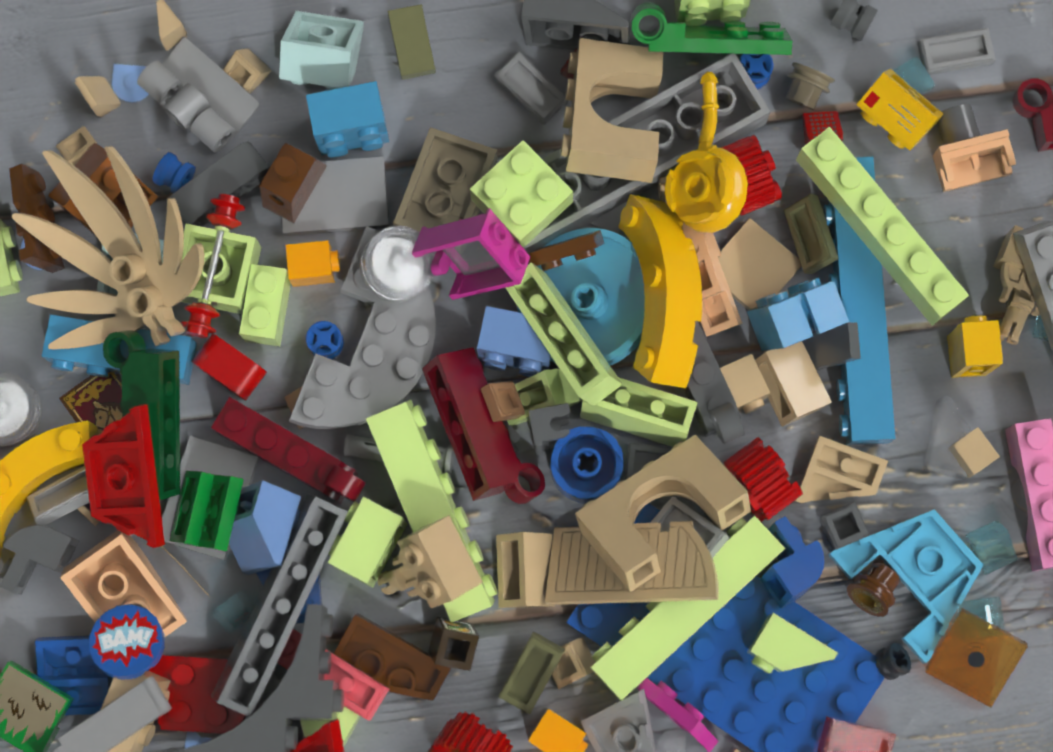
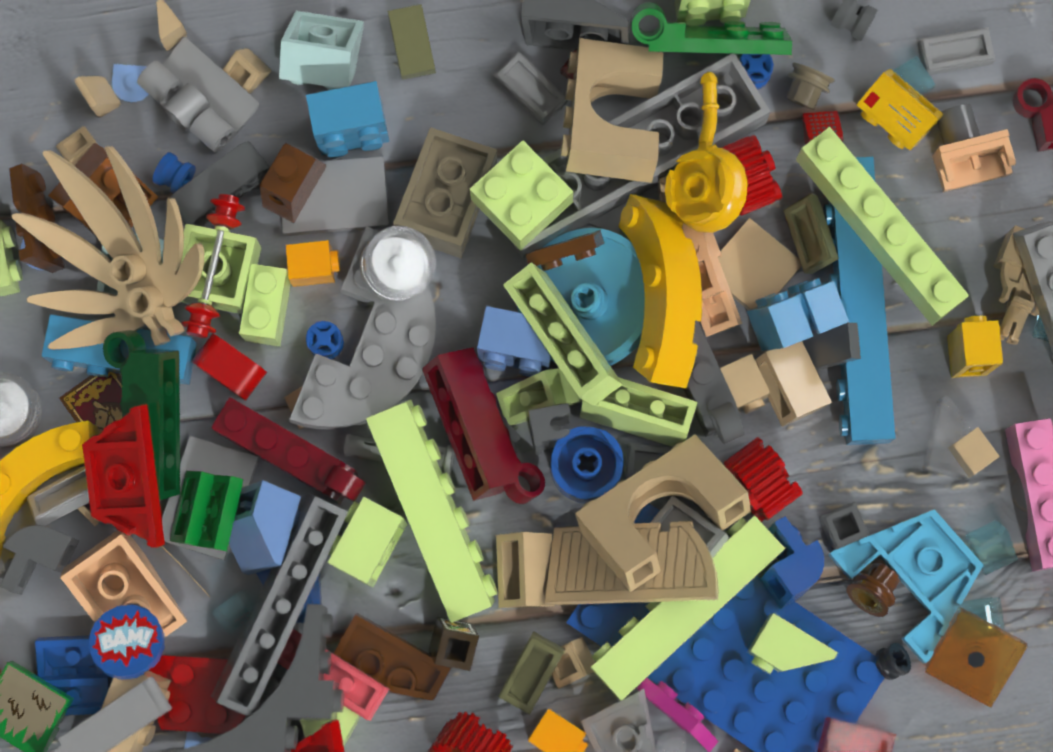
tan brick [377,516,483,608] -> none
dark pink window [411,209,530,300] -> none
medium nougat tile [481,381,525,422] -> none
tan wing [795,435,888,503] -> none

